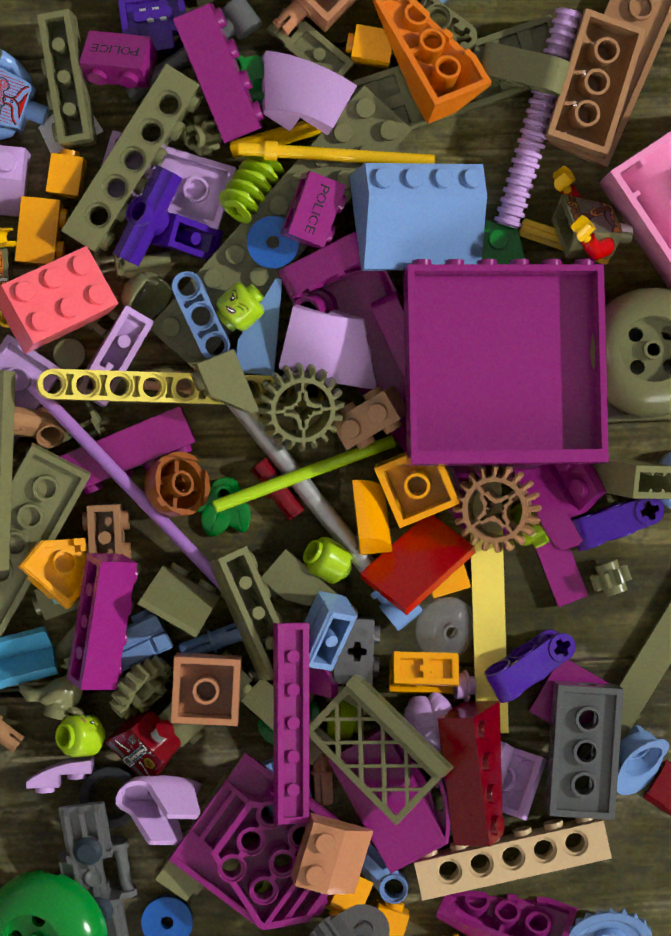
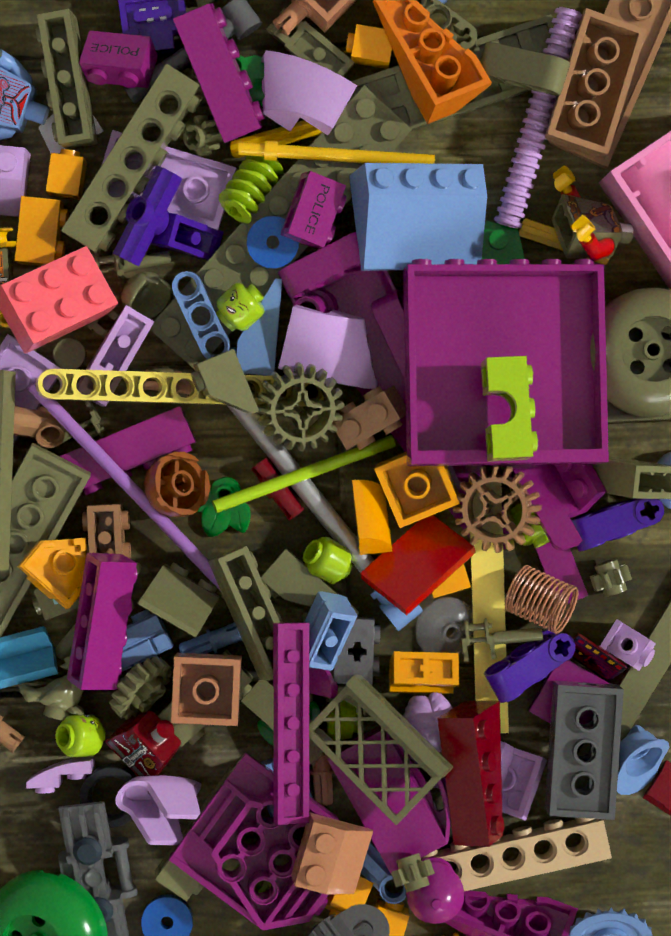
lavender plate [453,670,476,702] -> none
none -> olive gear [391,853,435,893]
none -> magenta hat [406,857,464,924]
none -> olive piece [461,618,543,662]
none -> lime arch [481,356,538,462]
none -> nougat piece [504,565,579,634]
none -> piece [571,633,627,682]
none -> lavender brick [600,619,656,671]

